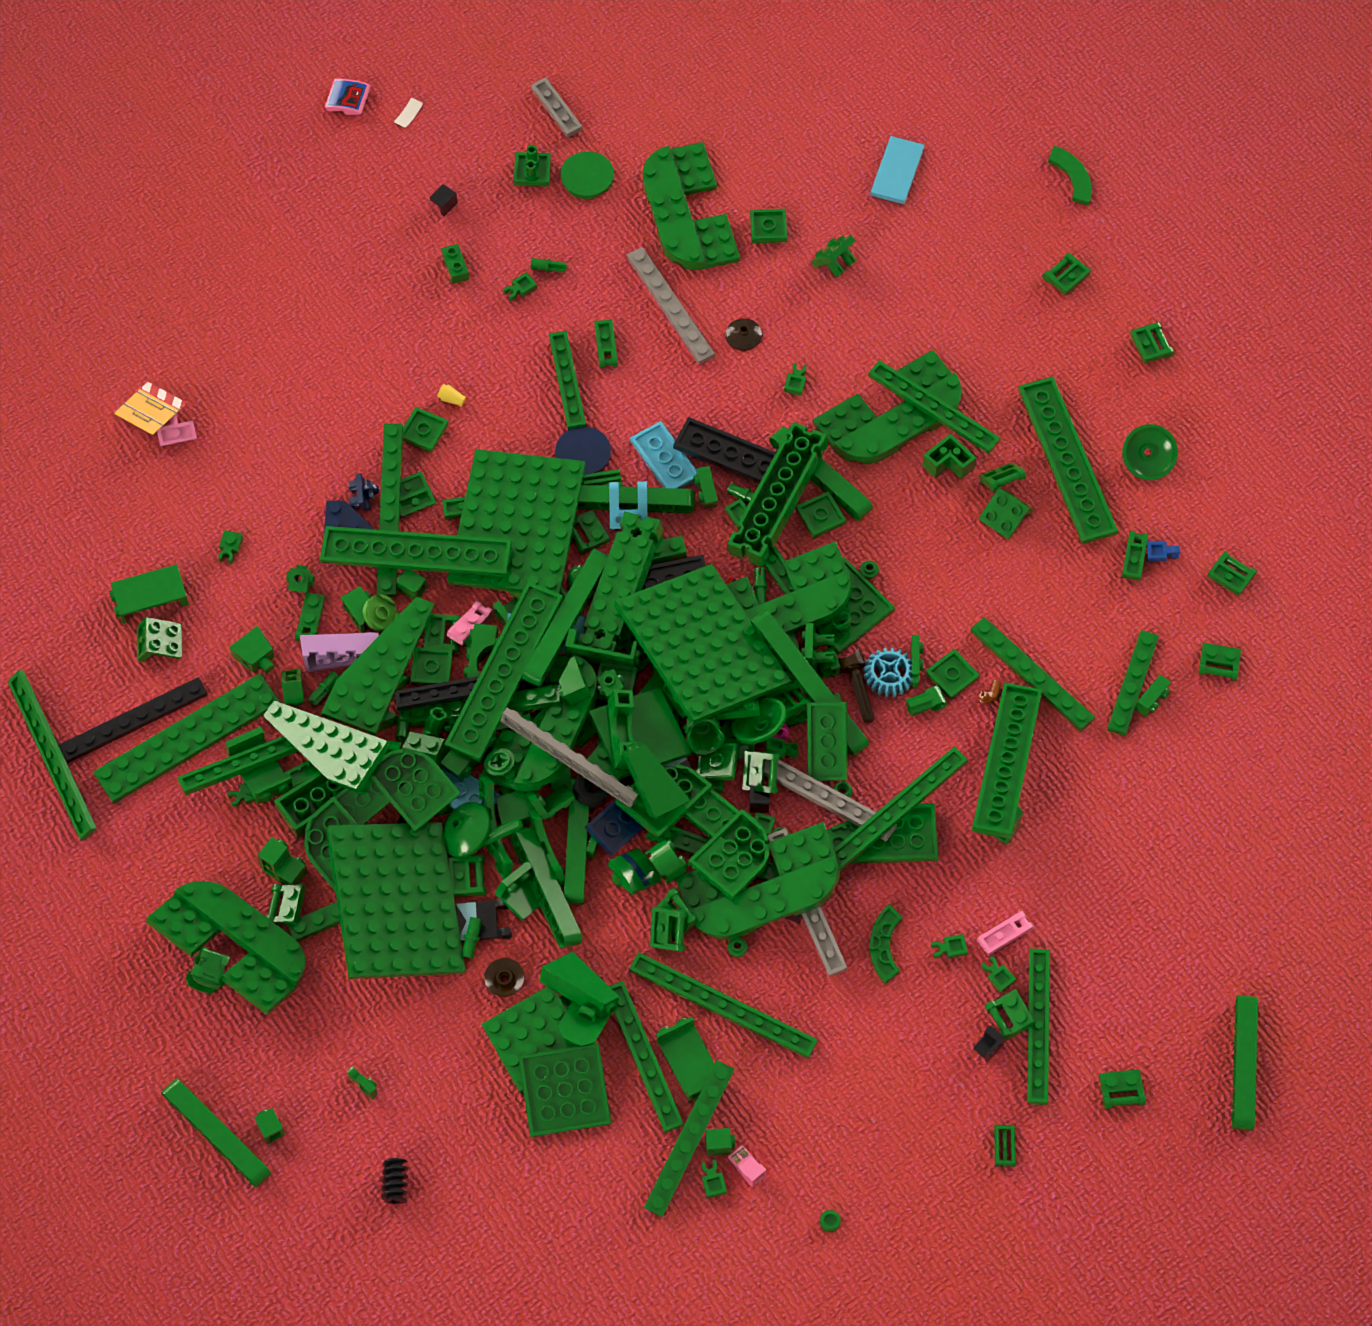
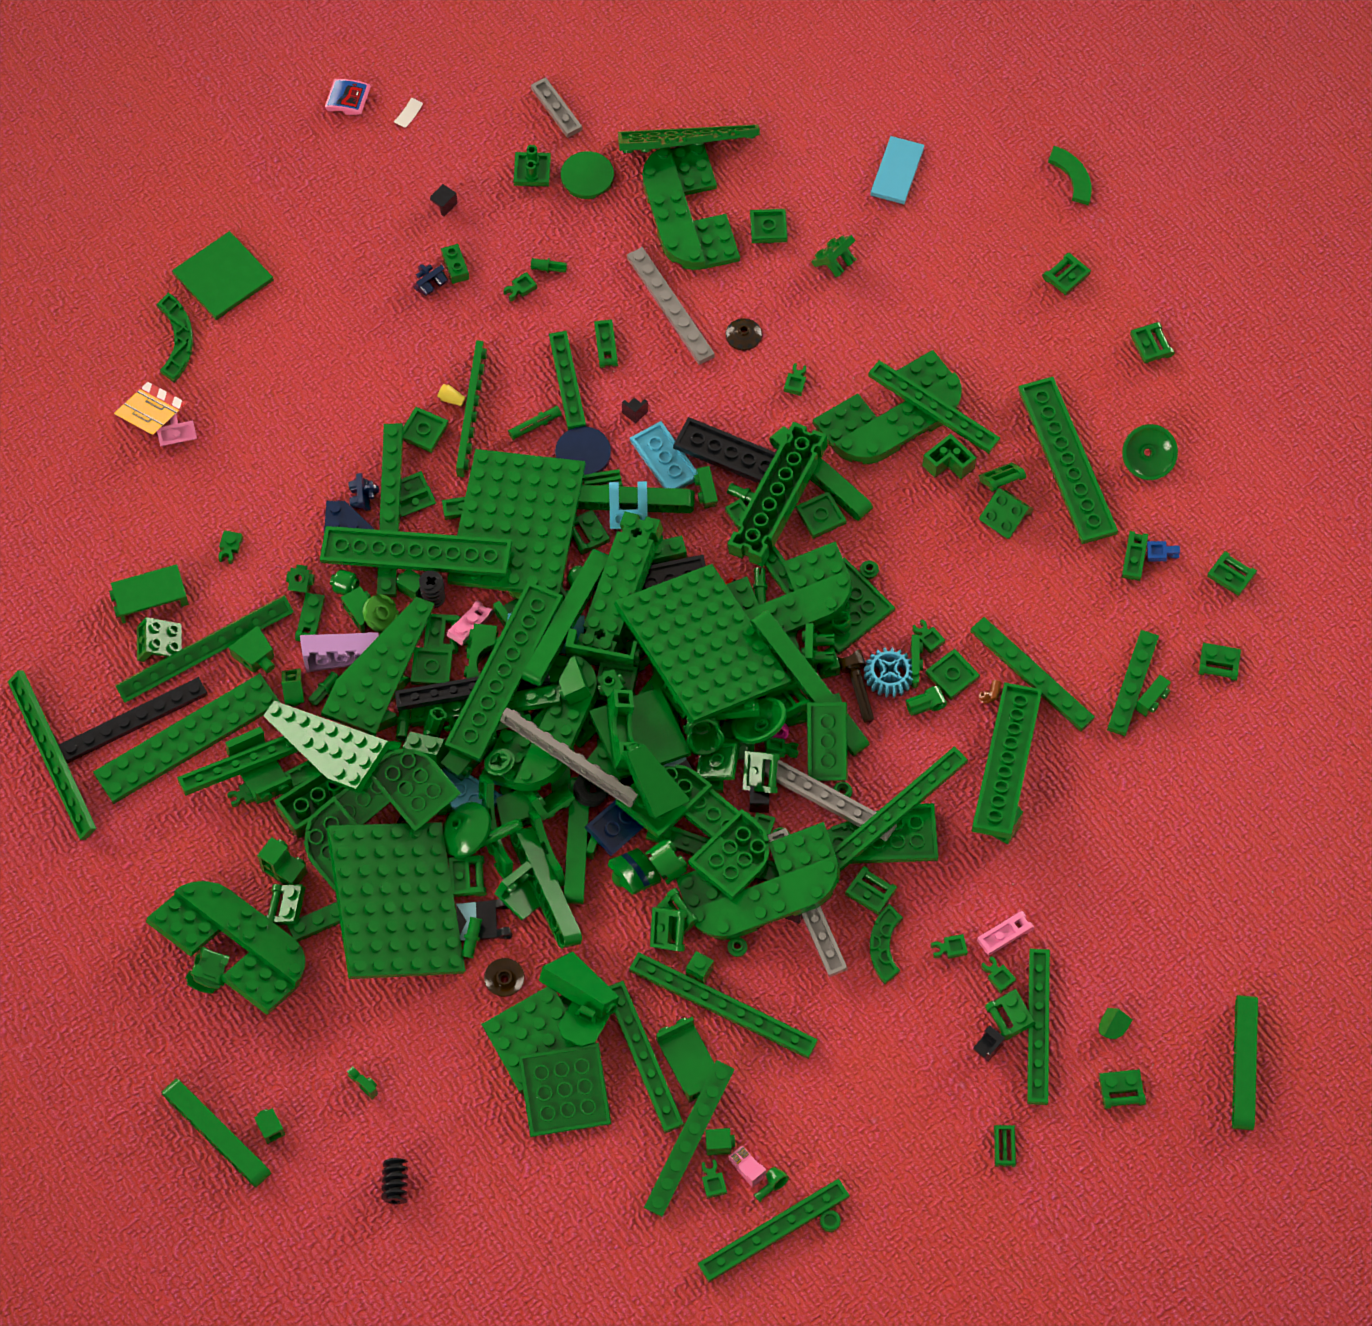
none -> green plate [115,595,293,703]
none -> green tile [156,292,193,383]
none -> green tile [172,231,274,320]
none -> green head [330,570,360,595]
none -> dark blue hips [414,264,448,296]
none -> black piece [419,571,445,608]
none -> green plate [456,340,487,477]
none -> green pin [508,405,562,440]
none -> green wing [618,124,760,153]
none -> panel [622,398,648,424]
none -> green brick [686,951,714,984]
none -> green plate [698,1178,850,1283]
none -> green bar [753,1167,789,1203]
none -> green plate [845,866,898,915]
none -> green plate [912,619,945,654]
none -> green brick [1099,1008,1133,1039]

